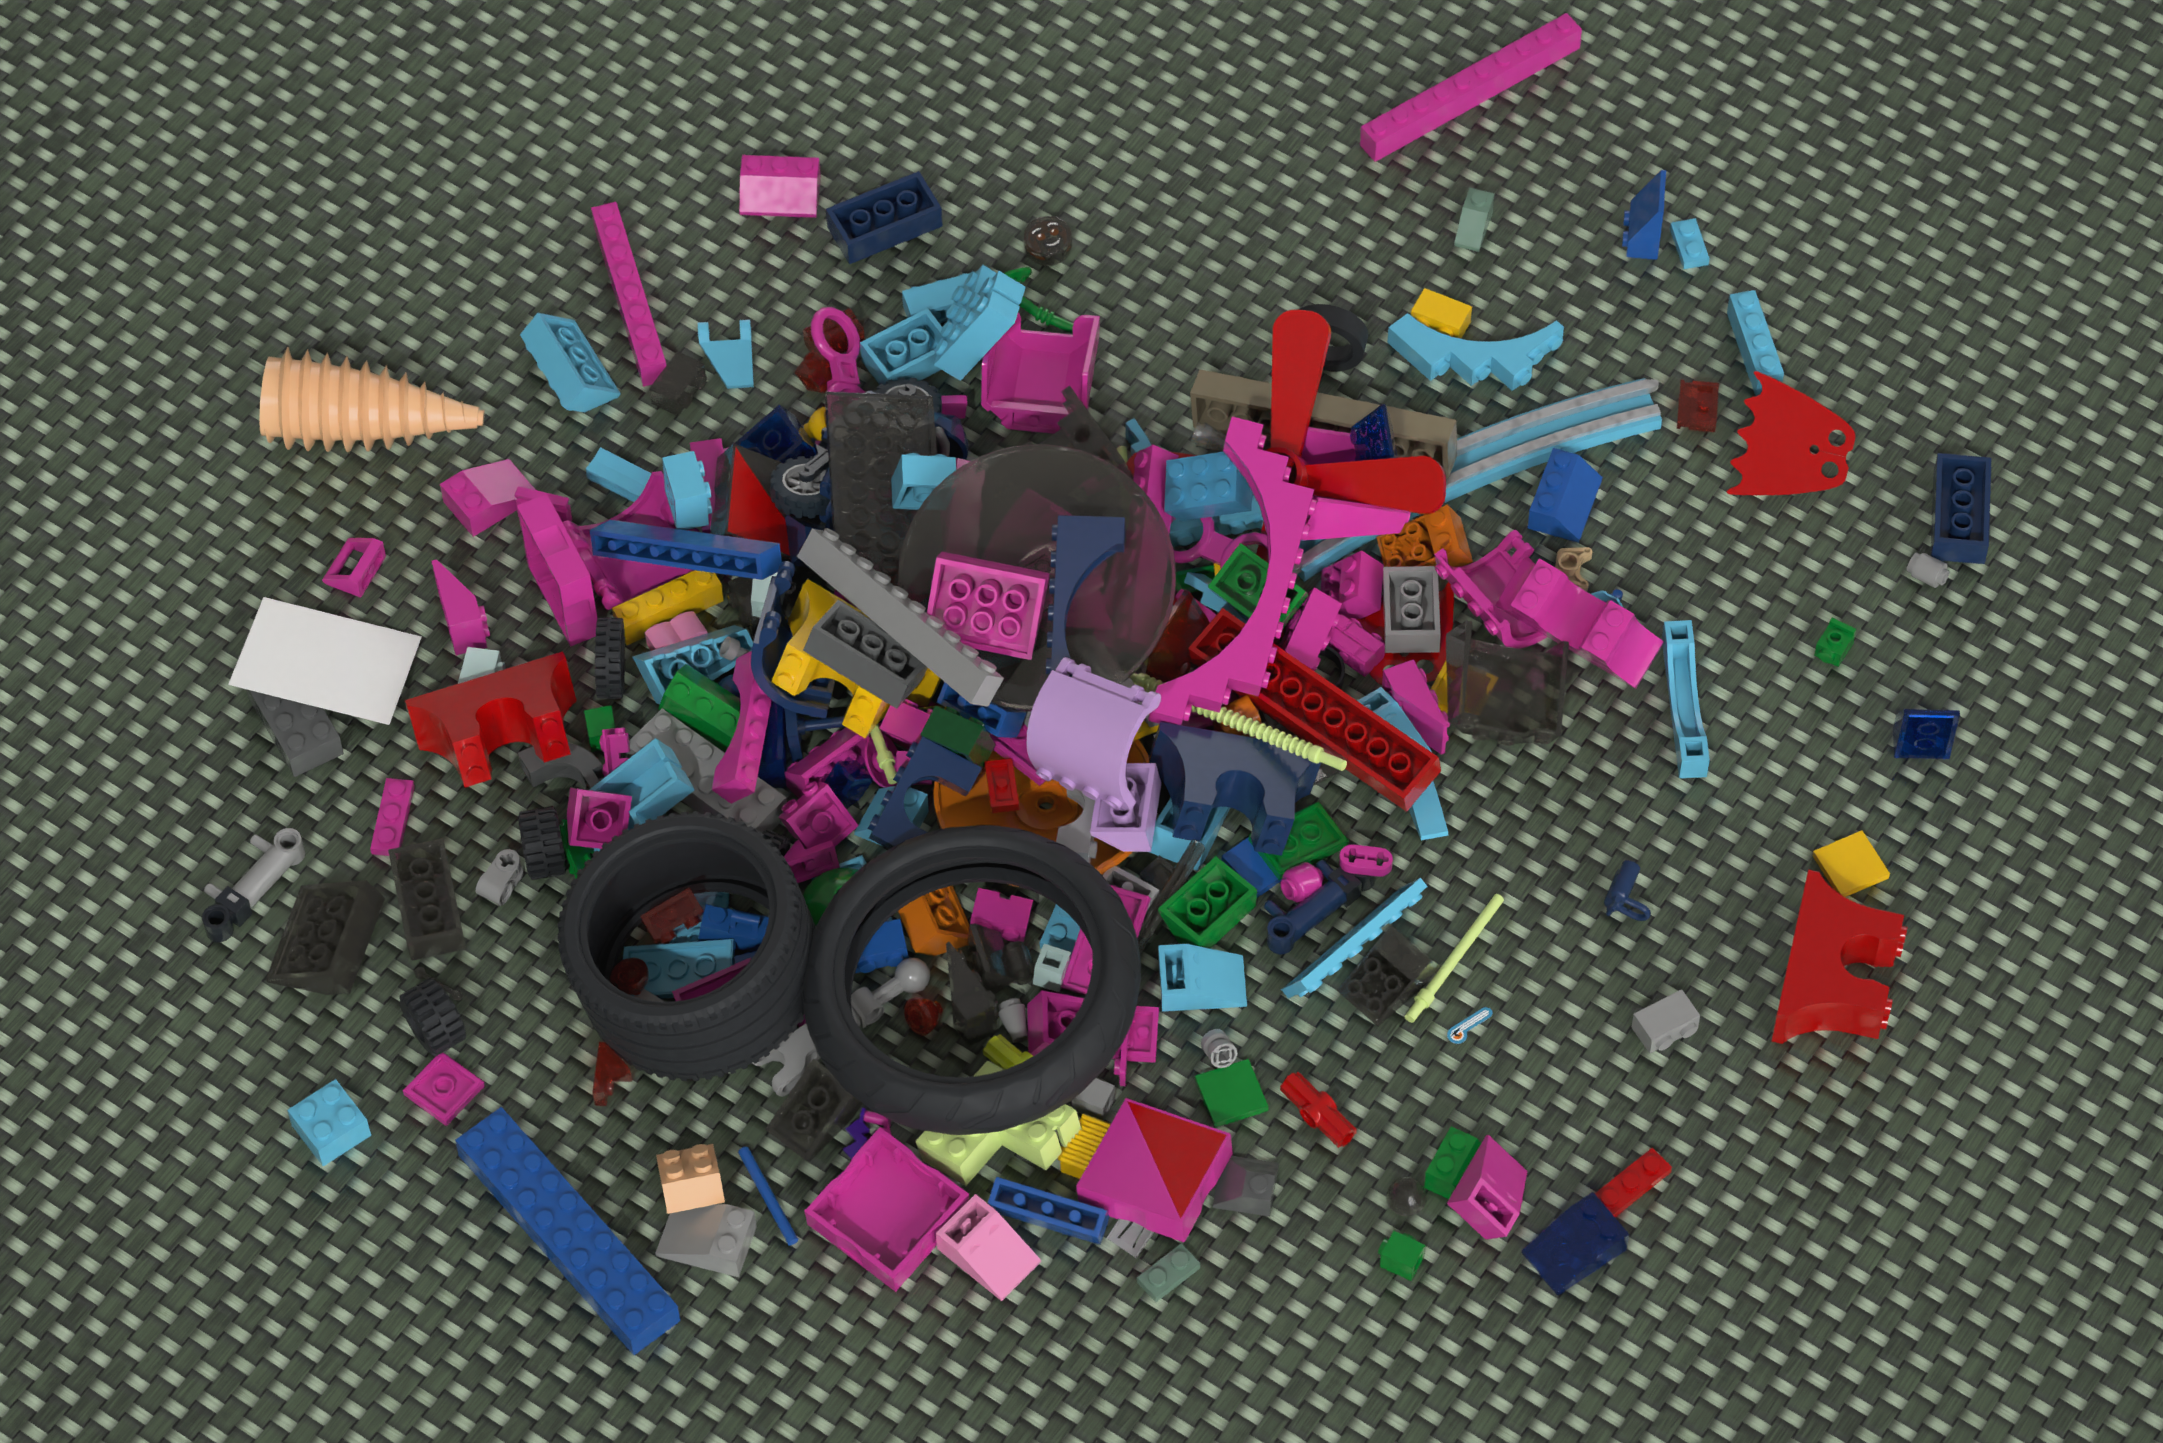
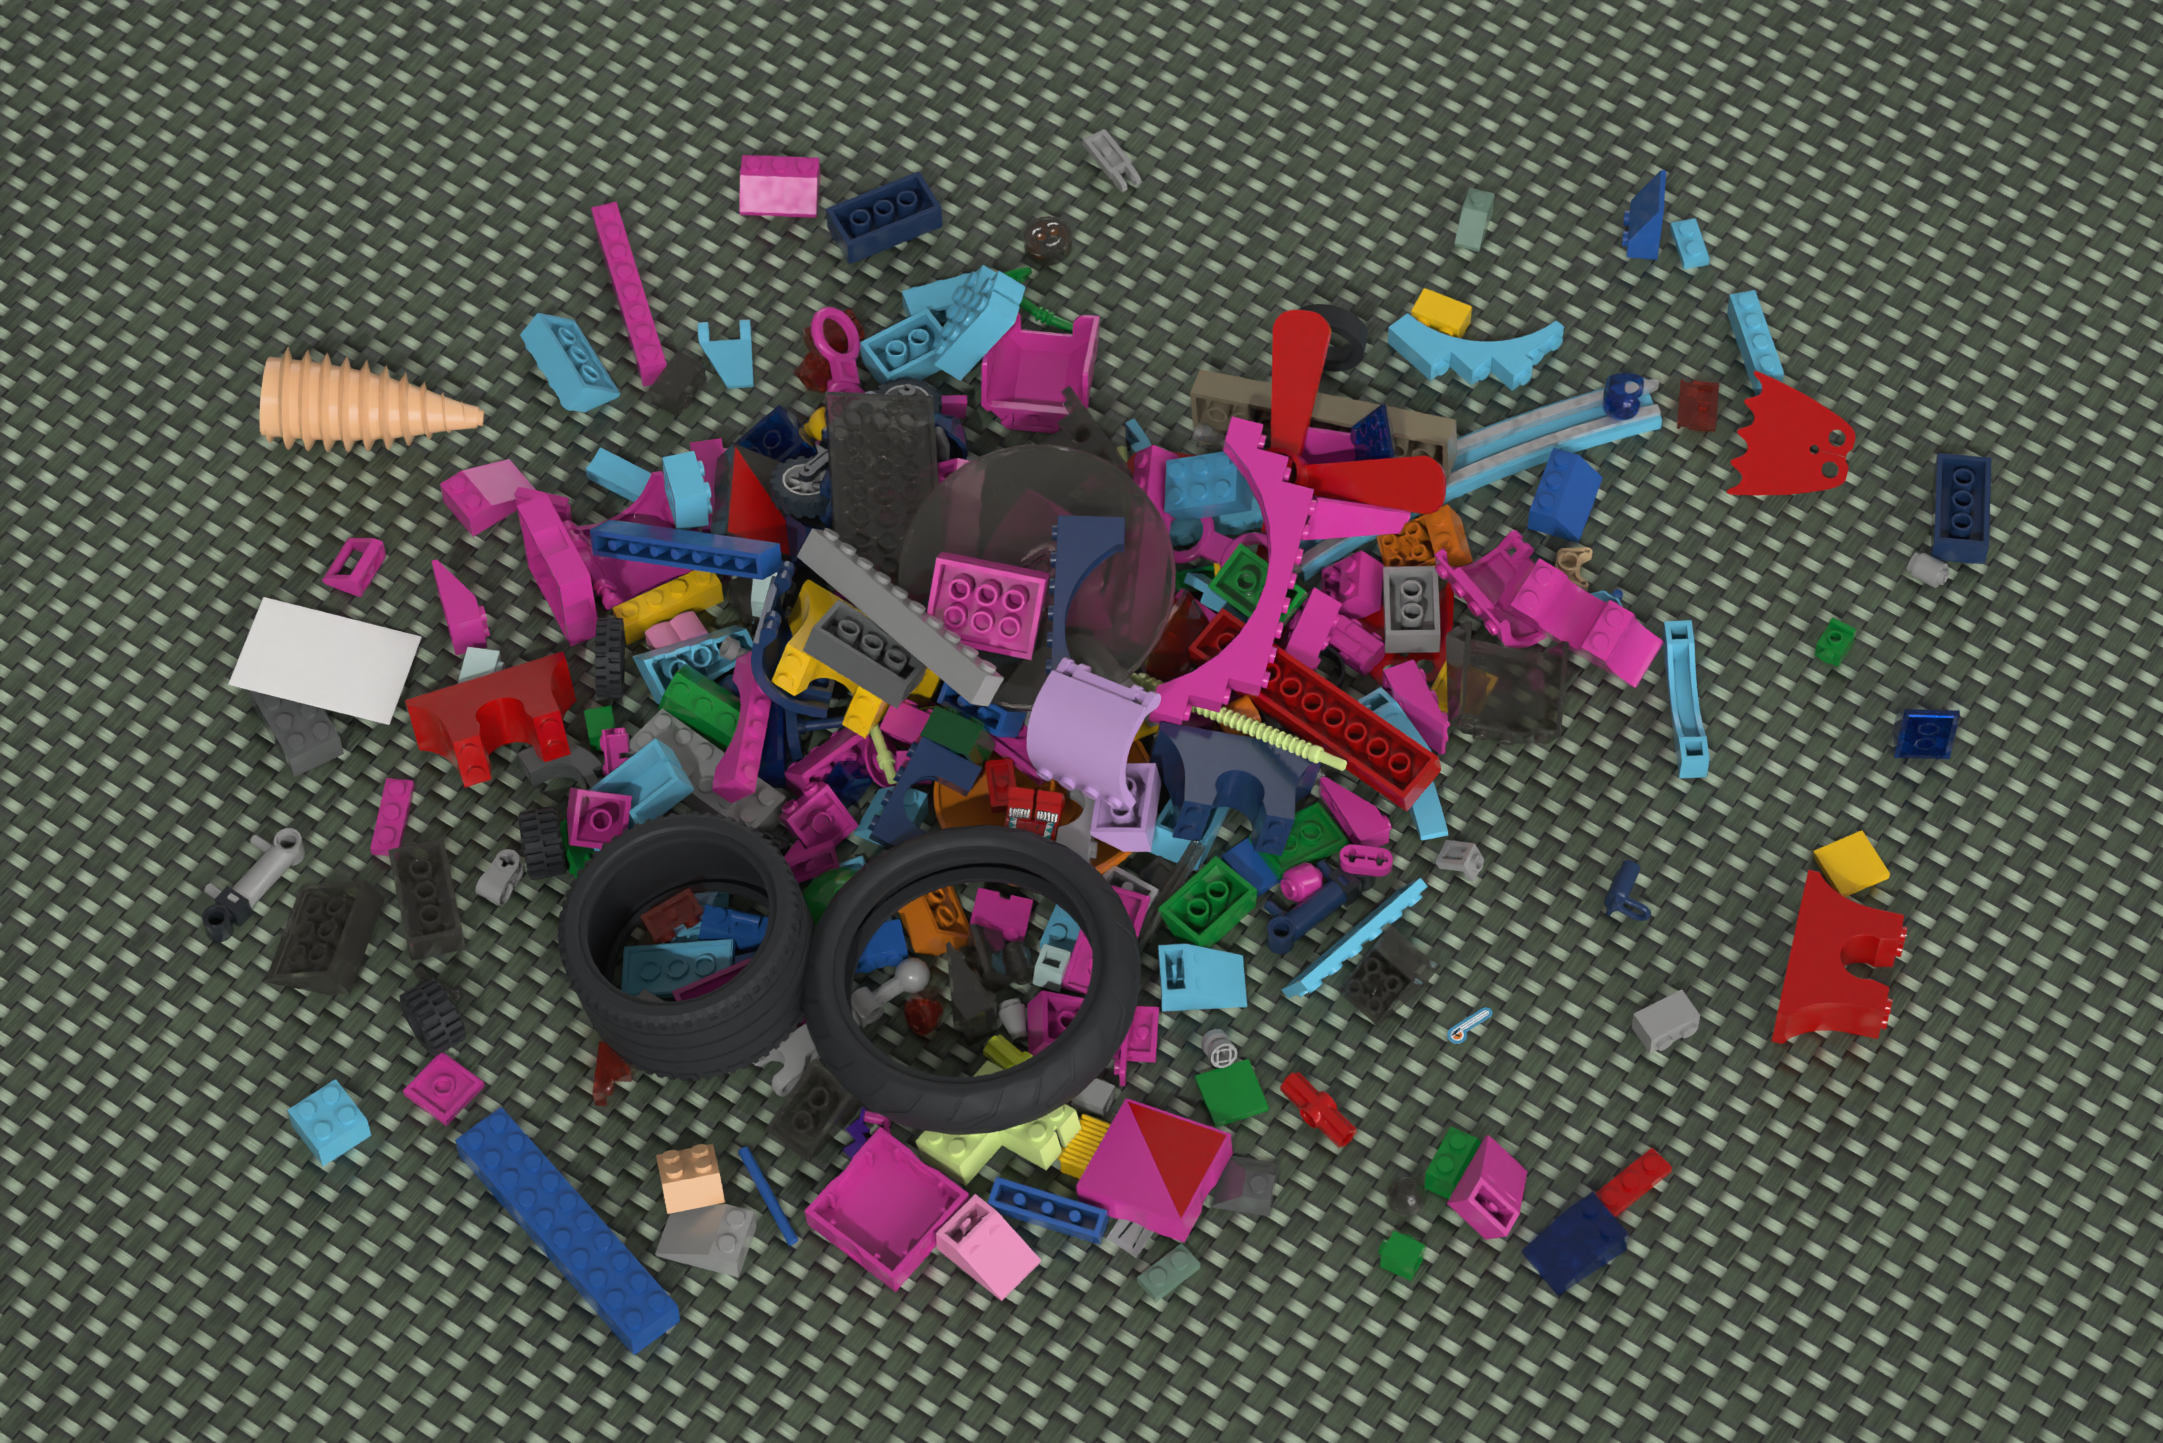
clear red brick [610,957,649,995] -> none
medium azure brick [891,453,957,511] -> none
dark pink brick [1360,13,1582,162] -> none
yellowish green bar [1405,894,1504,1023] -> none
none -> red hips [1005,786,1066,842]
none -> light grey hinge [1083,129,1141,192]
none -> dark pink slope [1319,776,1392,847]
none -> light grey bracket [1435,840,1484,881]
none -> clear blue helmet [1602,373,1644,421]

